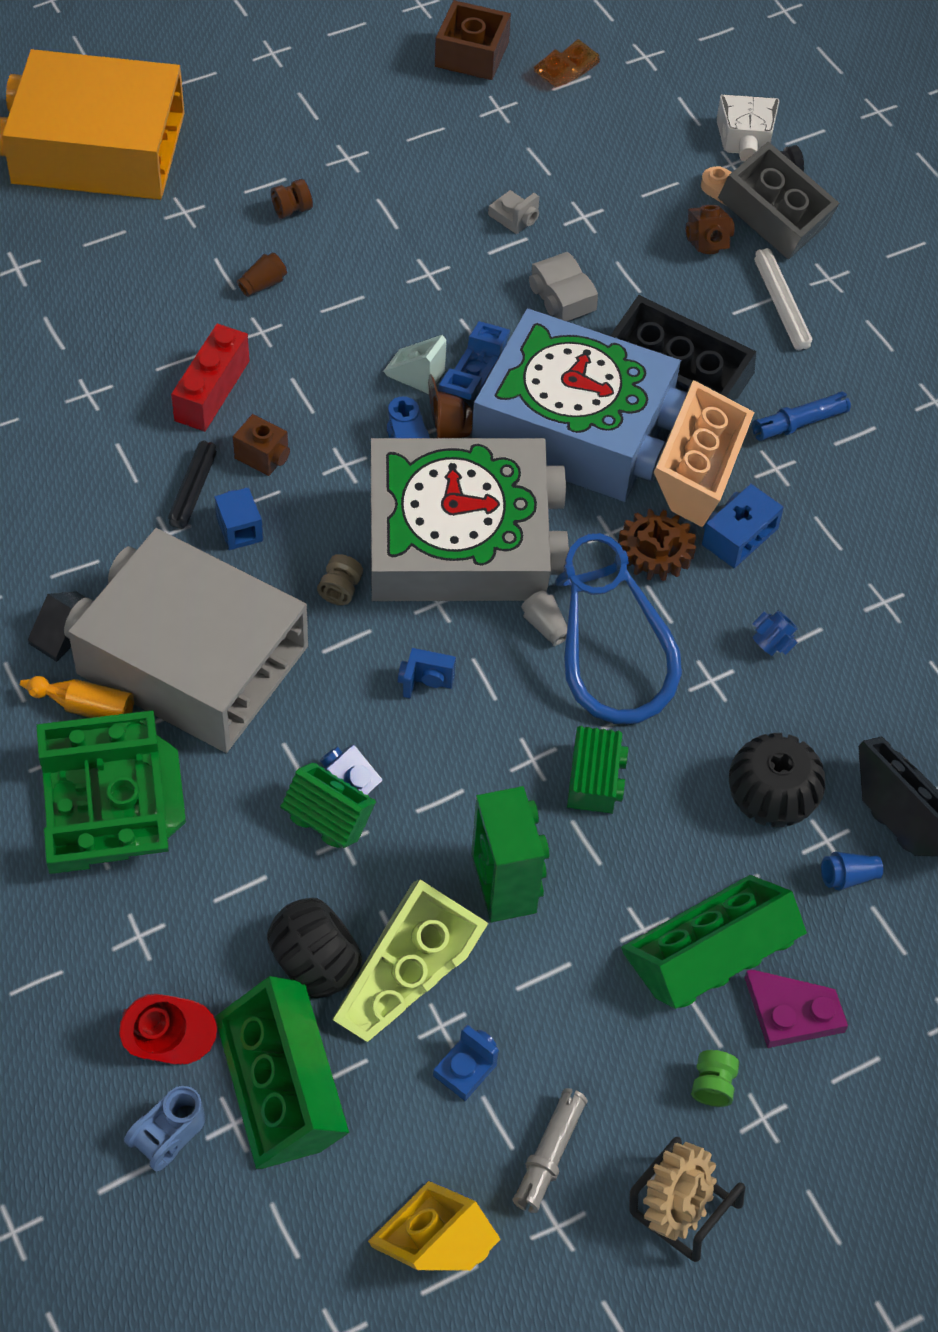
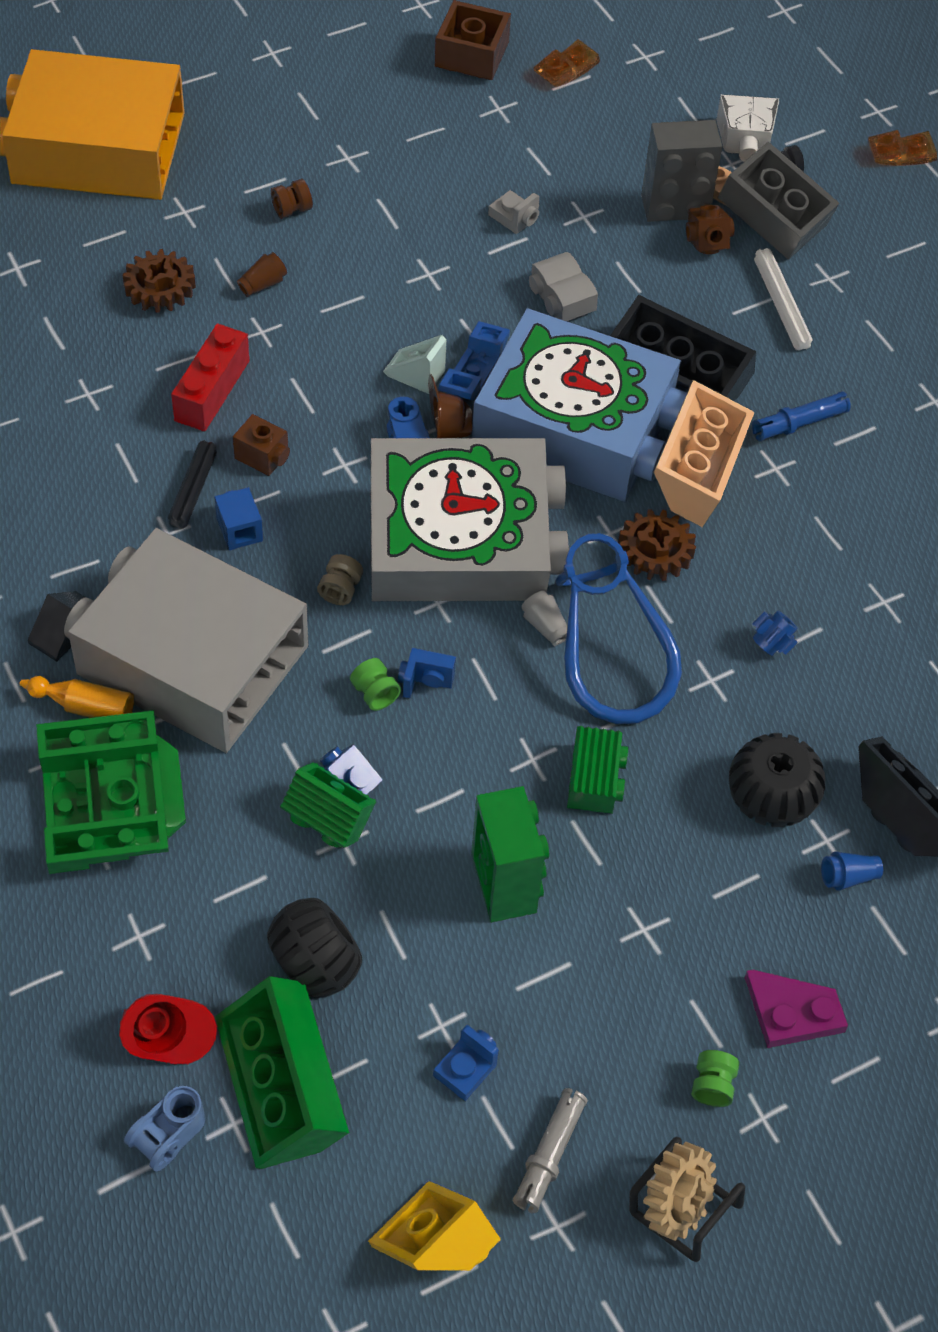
yellowish green wedge [332,879,488,1042] -> none
green slope [621,875,807,1009] -> none
blue brick [702,484,784,569] -> none
none -> reddish brown gear [122,249,196,313]
none -> bright green wheel [350,658,401,711]
none -> dark grey brick [641,120,722,222]
none -> clear orange slope [868,130,937,166]

